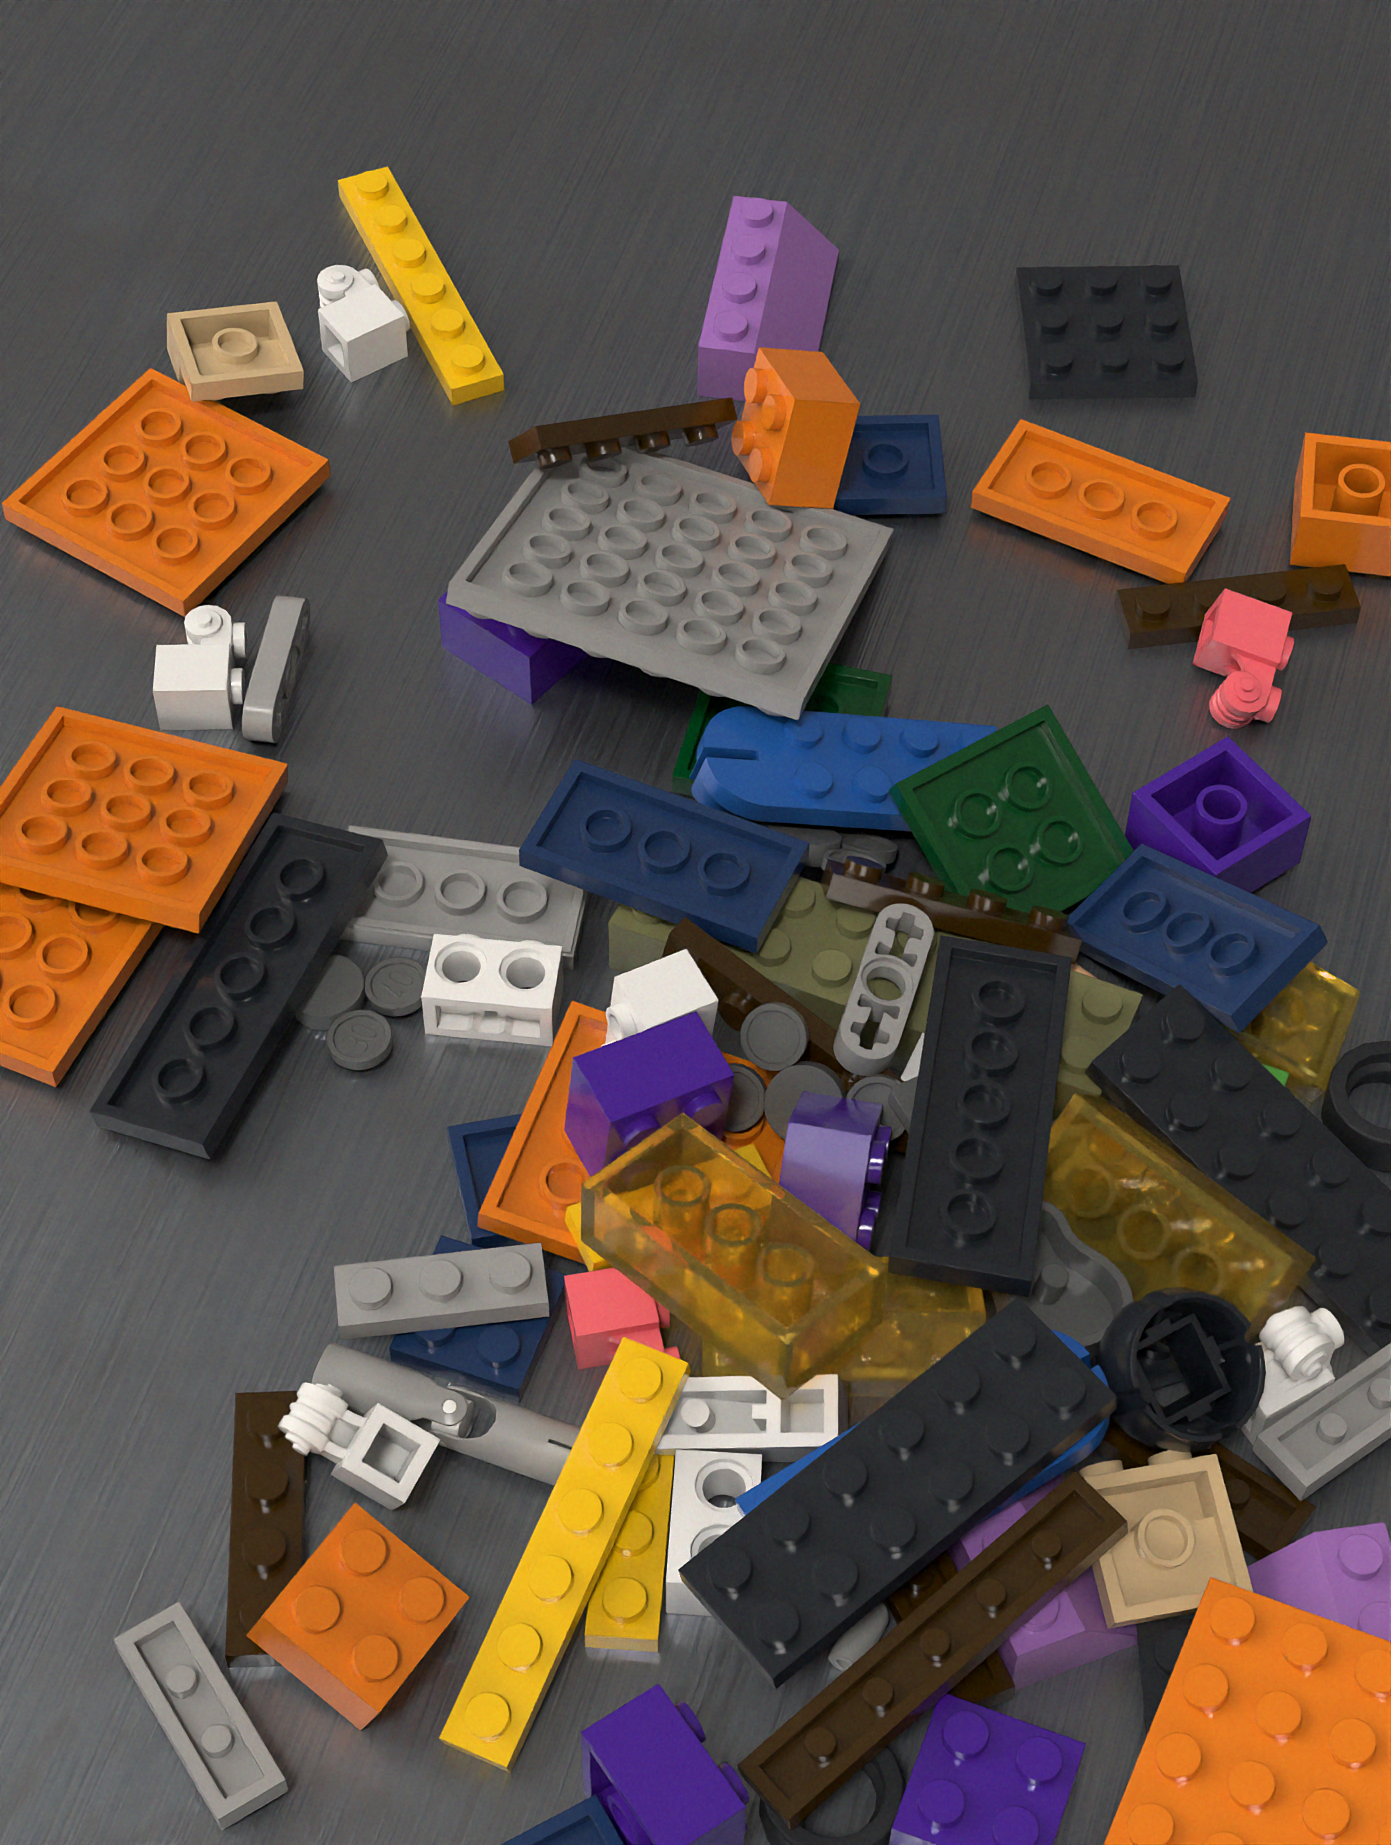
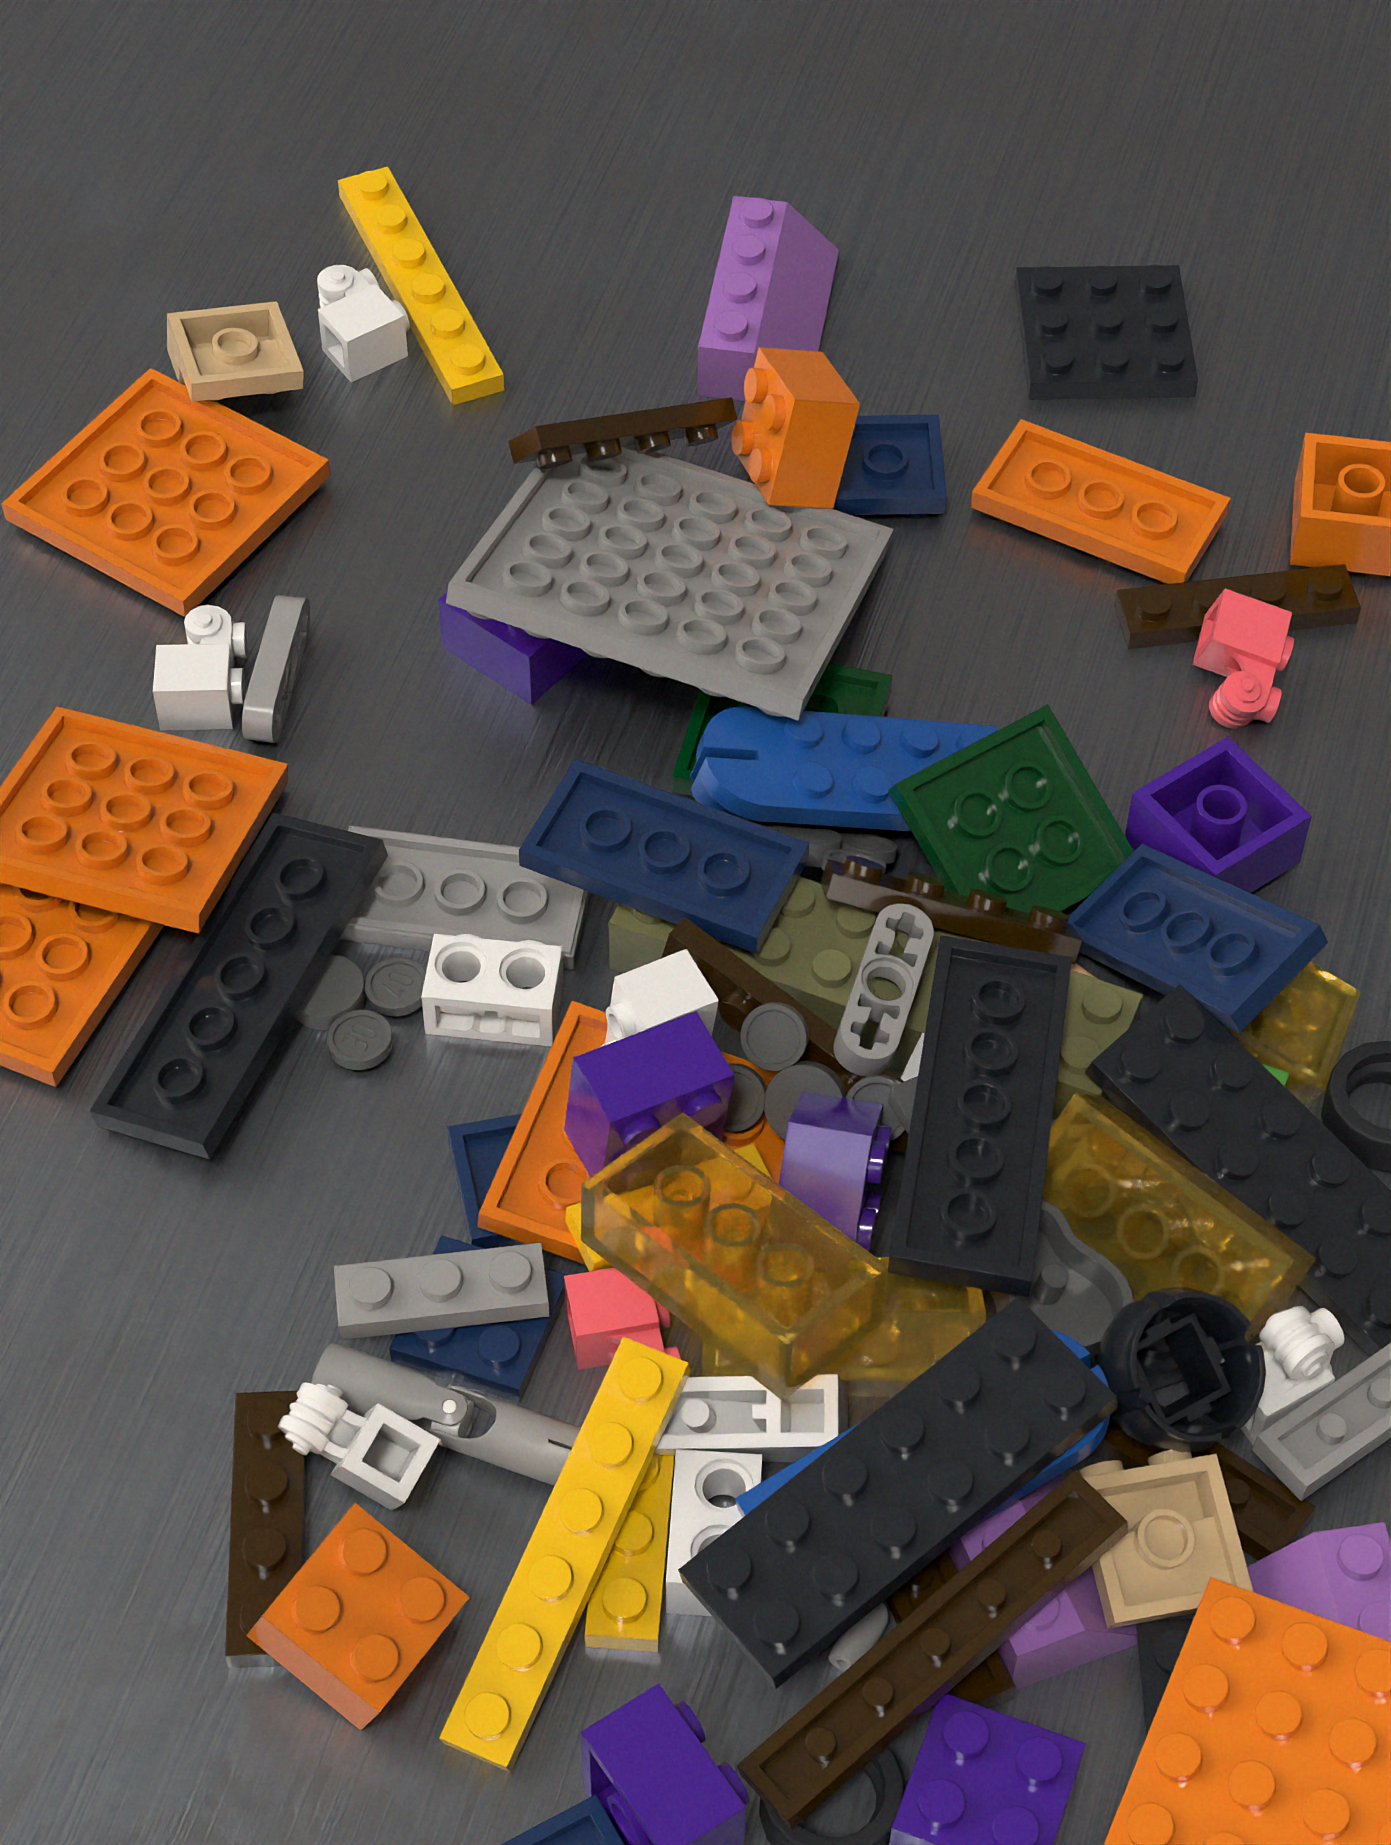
light grey plate [113,1601,289,1830] -> none

